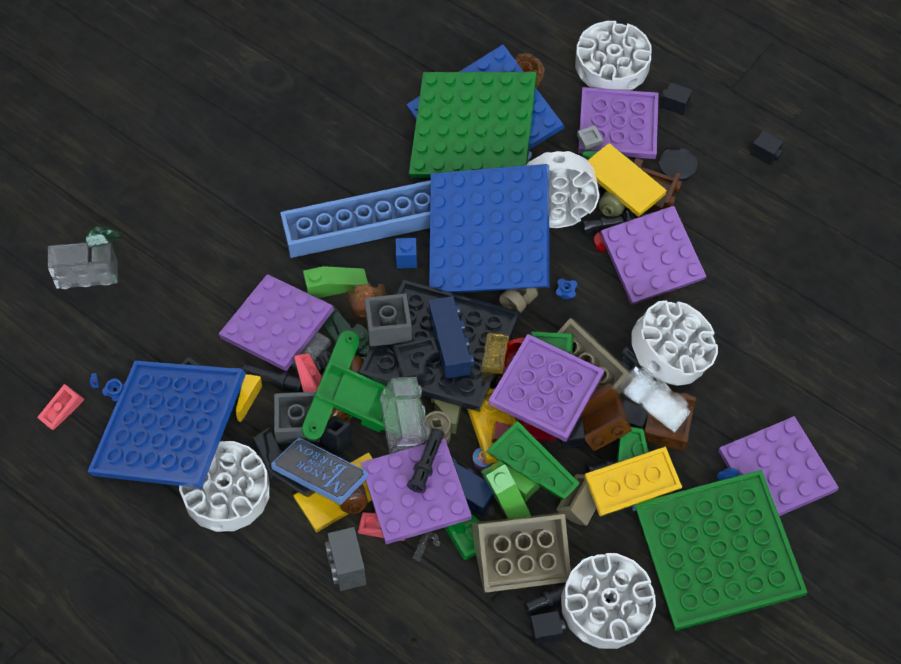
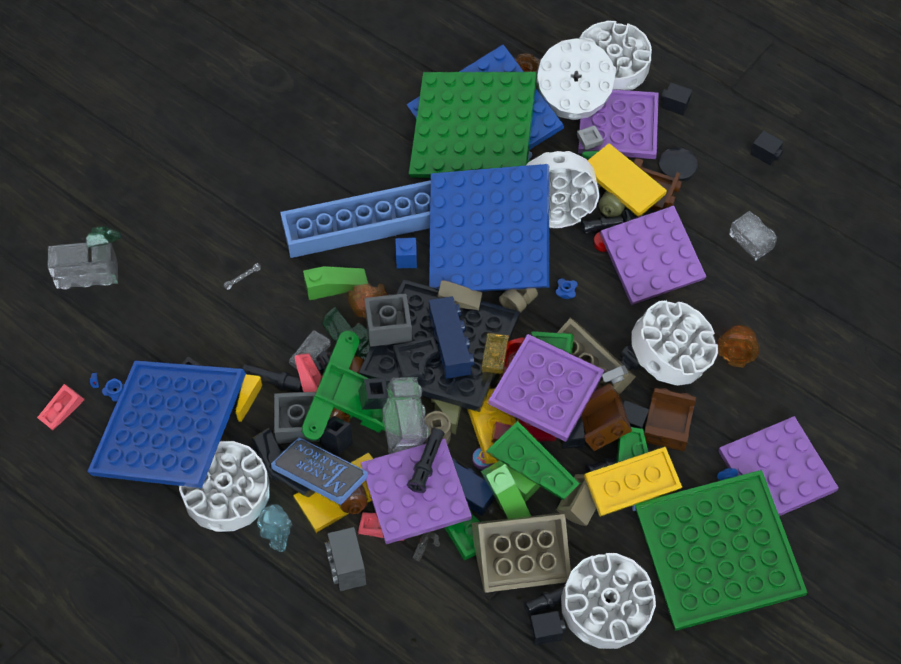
medium lavender plate [219,274,334,371] -> none
clear piece [619,365,691,432] -> none
none -> clear hinge [224,263,261,289]
none -> clear light blue head [257,505,292,552]
none -> brick [358,378,389,410]
none -> dark tan slope [438,280,482,310]
none -> white brick [536,38,615,120]
none -> light grey plate [602,365,628,384]
none -> clear orange cone [718,325,760,367]
none -> clear brick [729,211,777,261]

